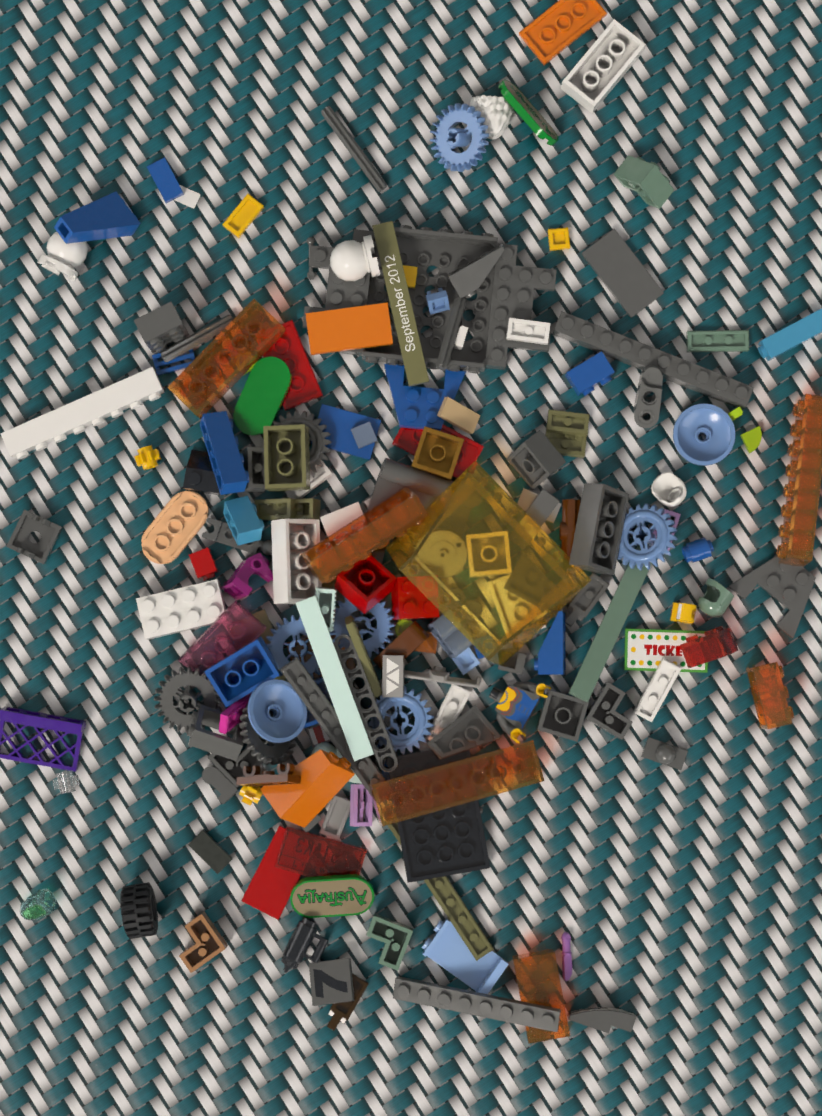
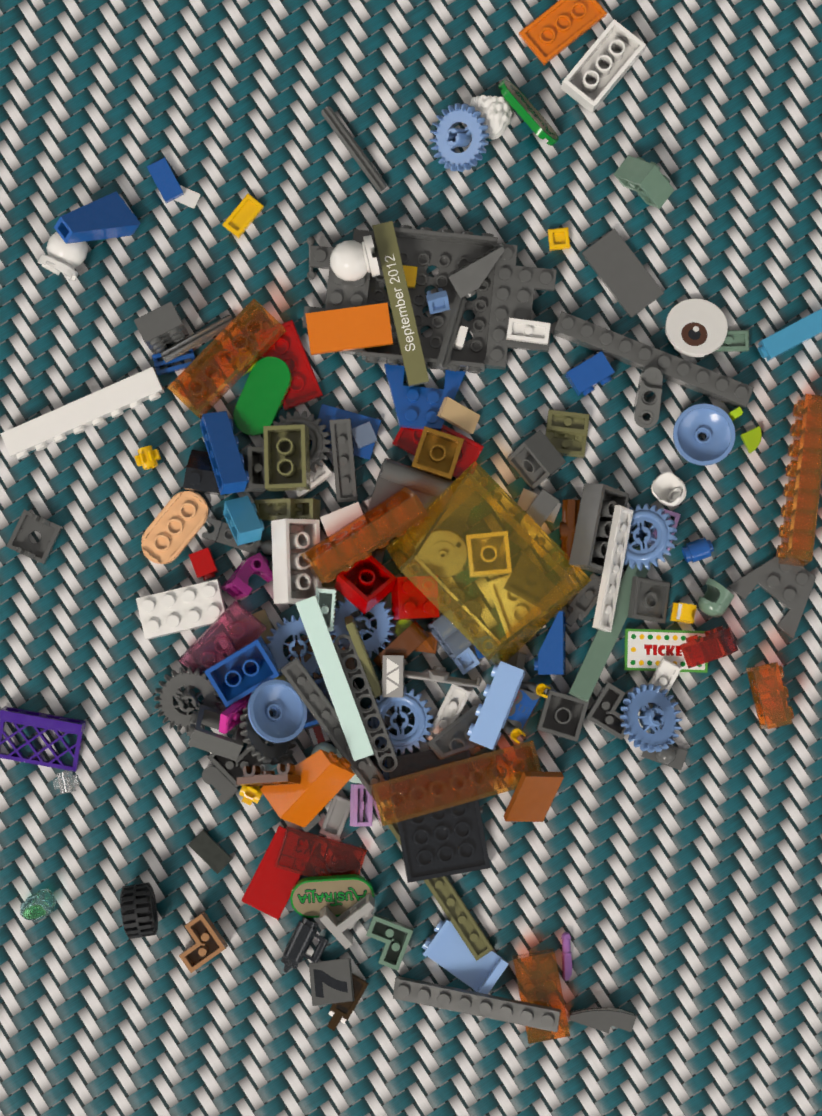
none -> light grey bracket [319,893,375,949]
none -> dark grey plate [330,418,358,503]
none -> light blue piece [467,661,526,750]
none -> dark orange tile [503,771,564,822]
none -> white tile [592,505,633,632]
none -> medium blue gear [620,684,683,753]
none -> dark grey tile [628,576,670,624]
none -> white tile [665,299,728,357]

